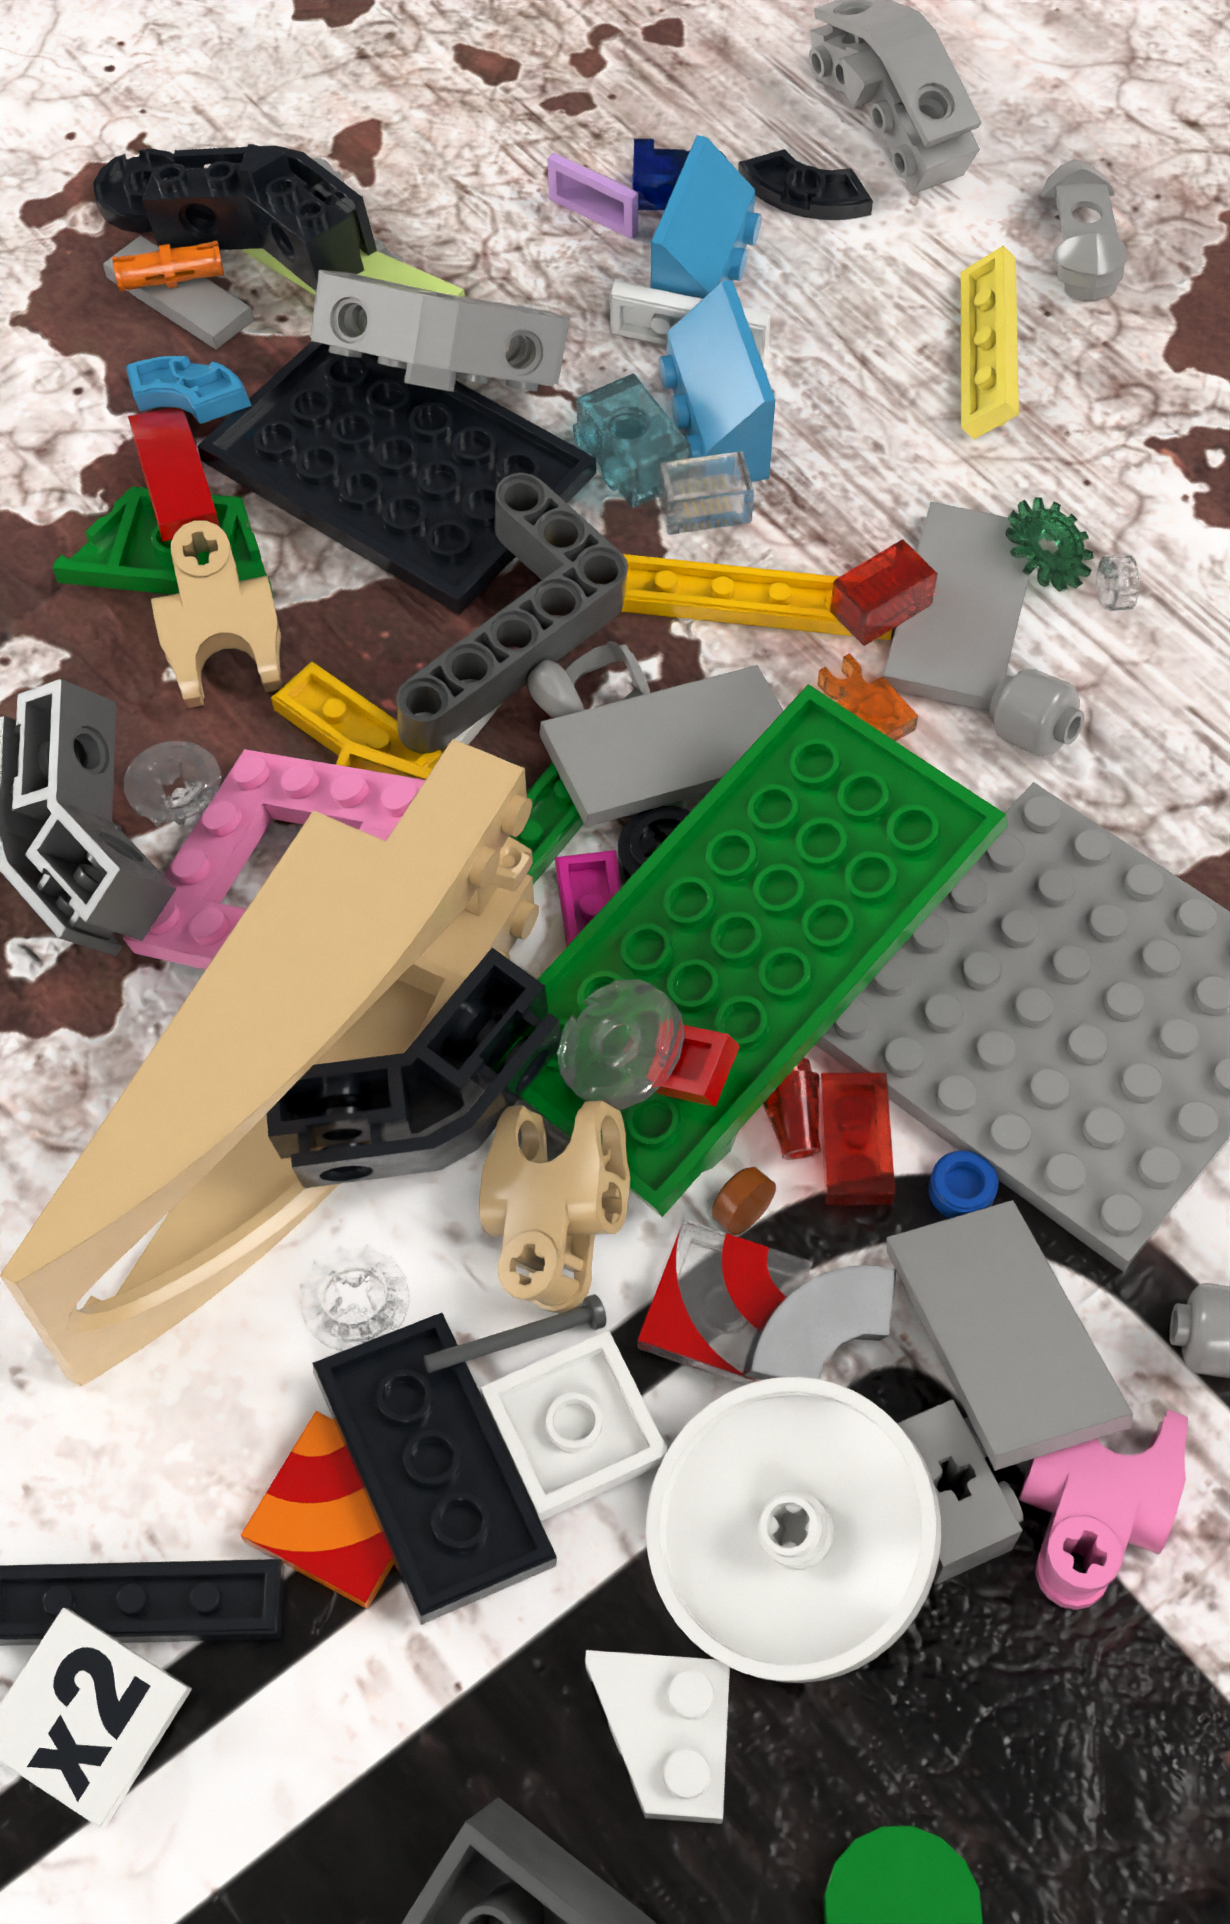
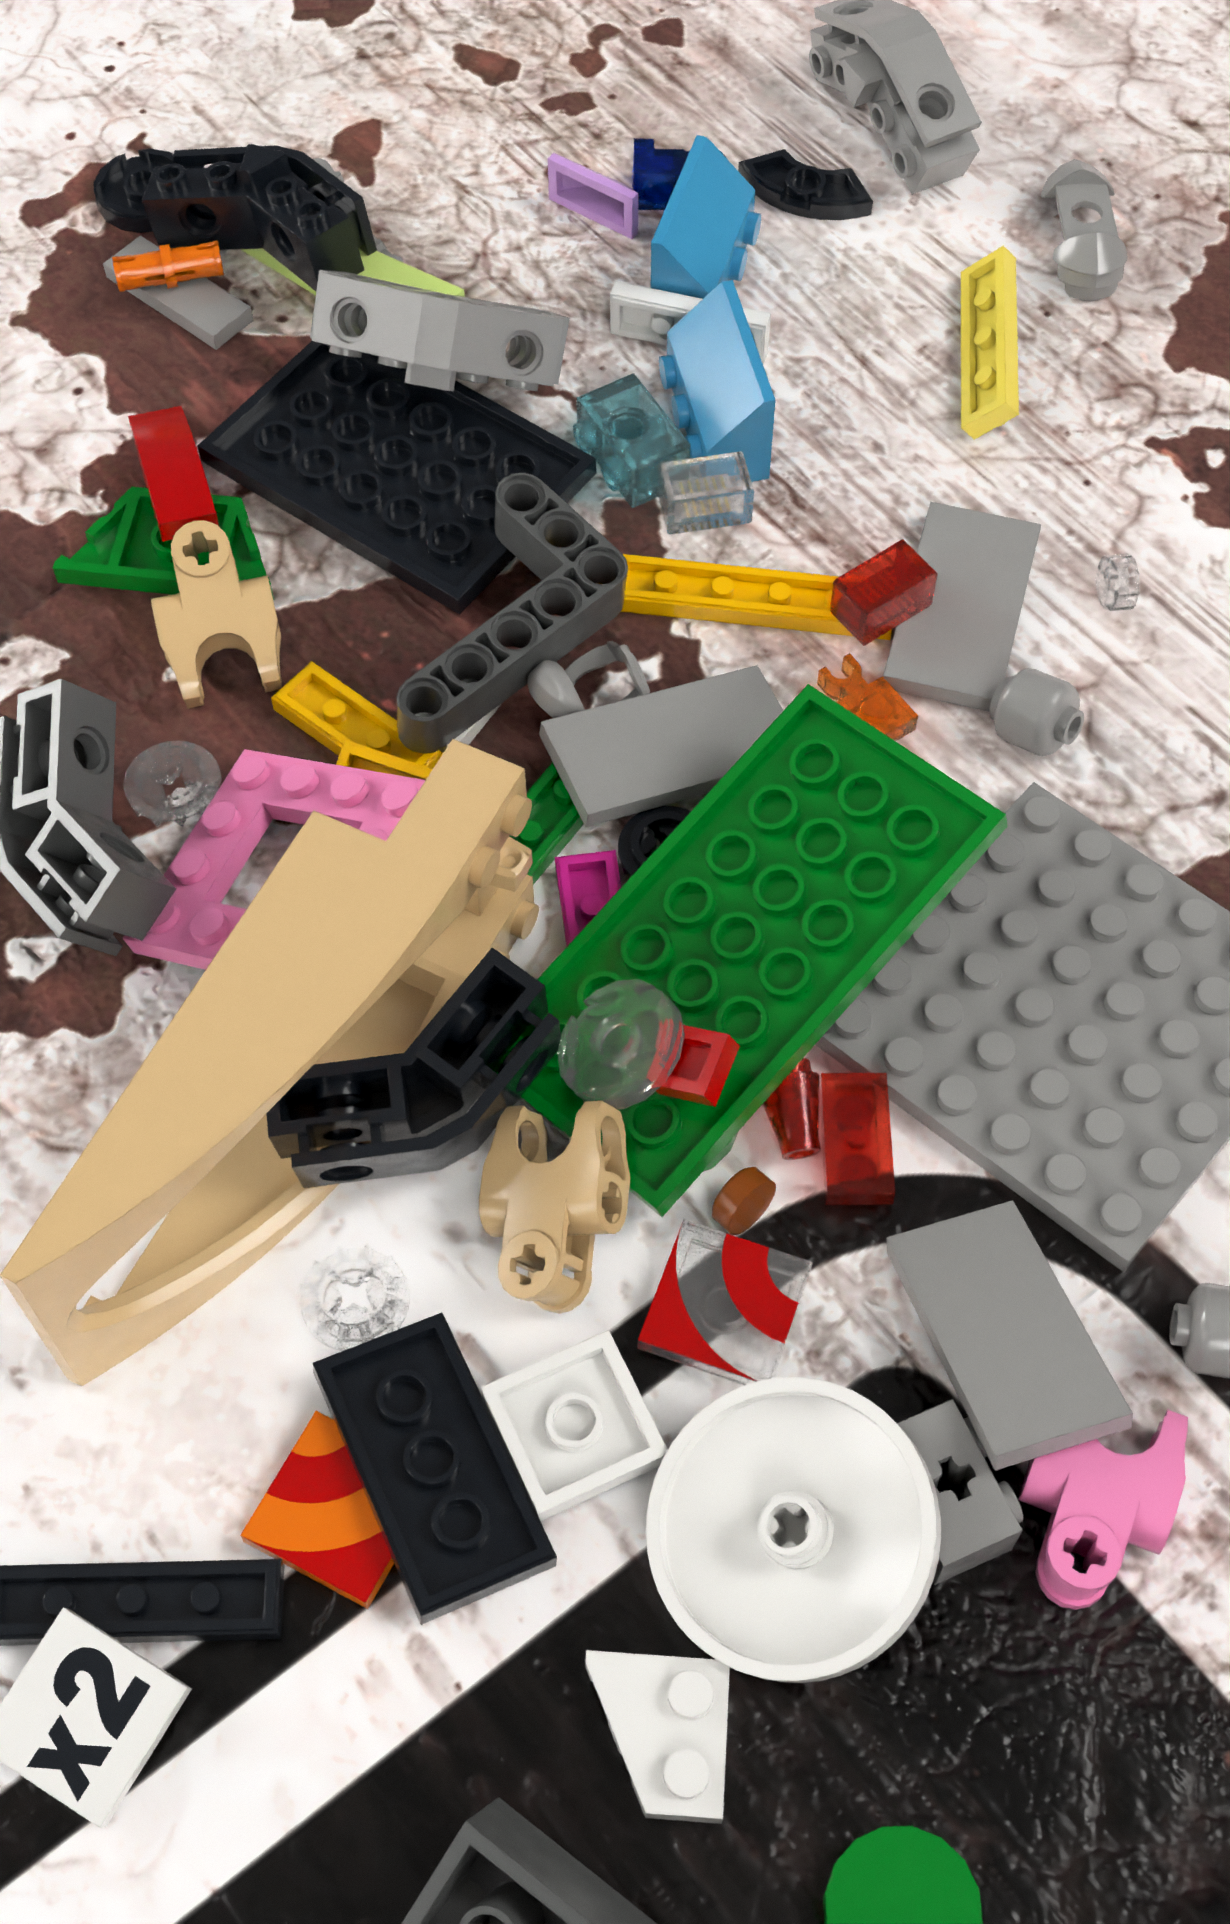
dark azure tile [126,356,252,424] -> none
dark grey piece [424,1294,607,1373] -> none
tile [743,1265,897,1380] -> none
blue tile [928,1151,998,1218] -> none
clear green gear [1005,497,1094,592] -> none

